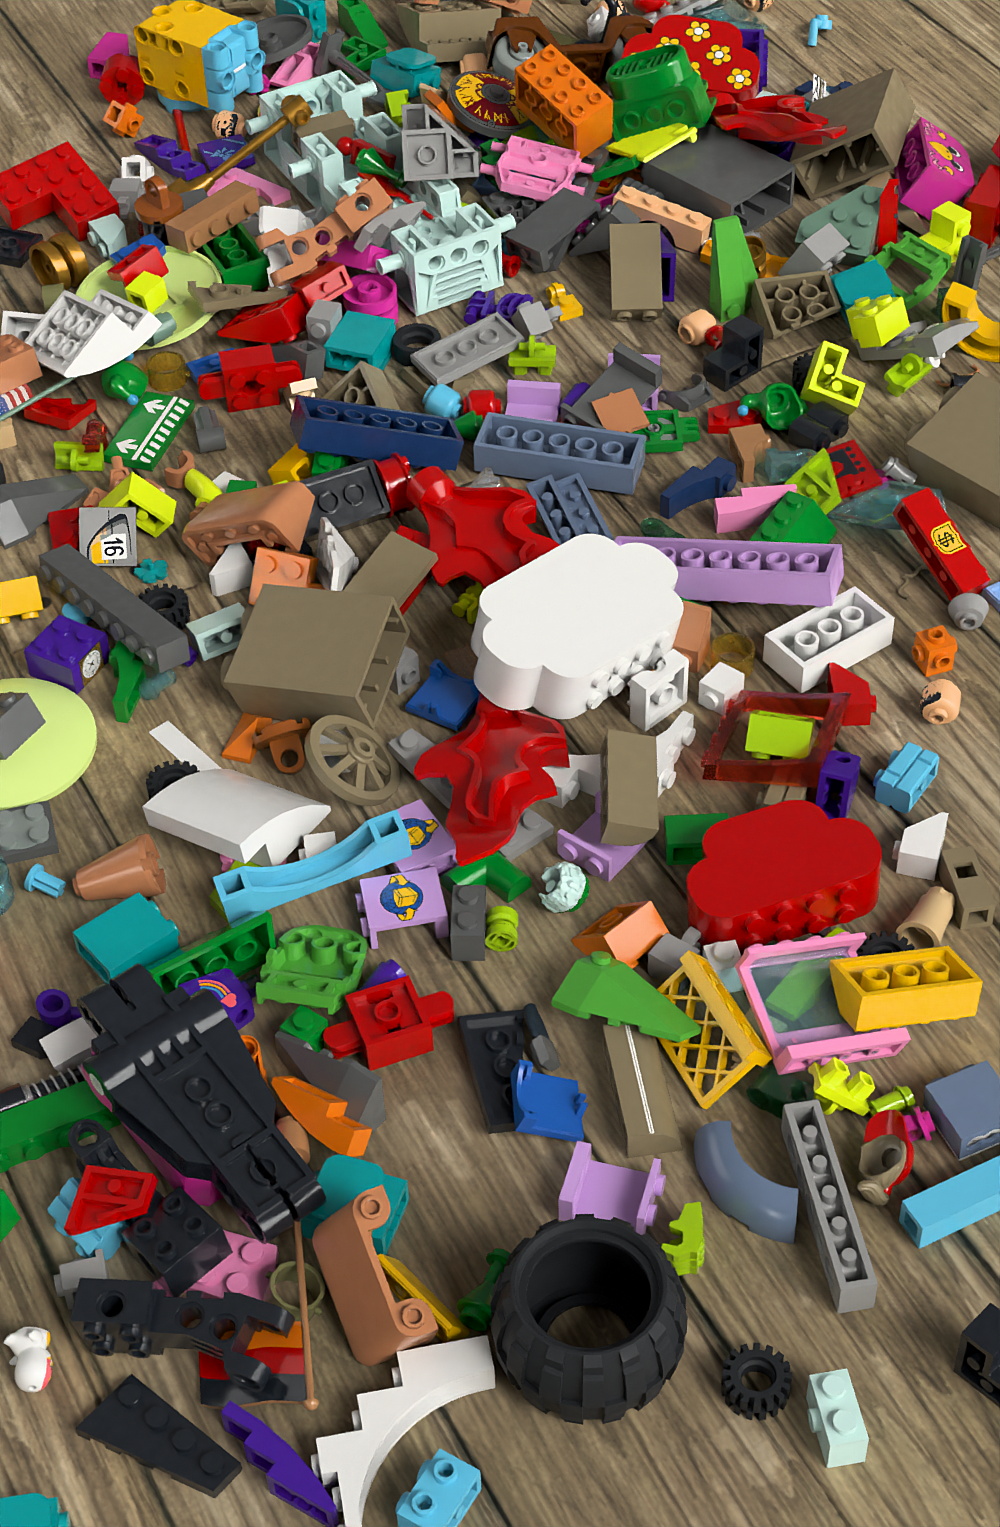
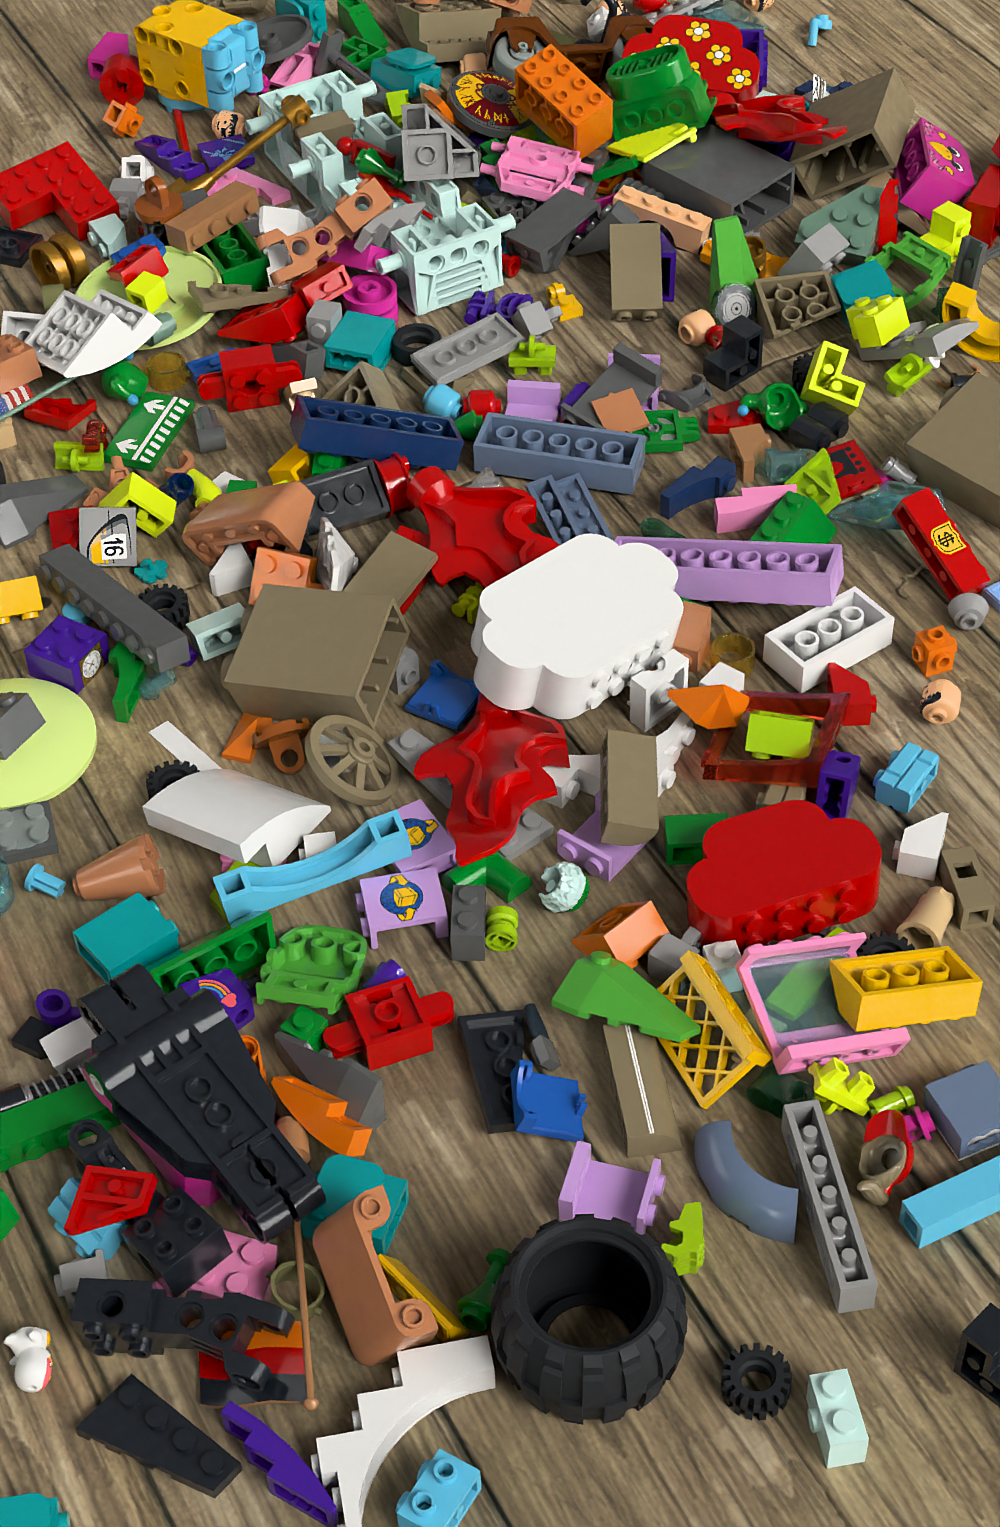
none -> clear blue brick [158,473,194,508]
none -> orange slope [668,684,749,729]
none -> tile [710,283,757,326]
none -> dark tan piece [837,484,880,506]

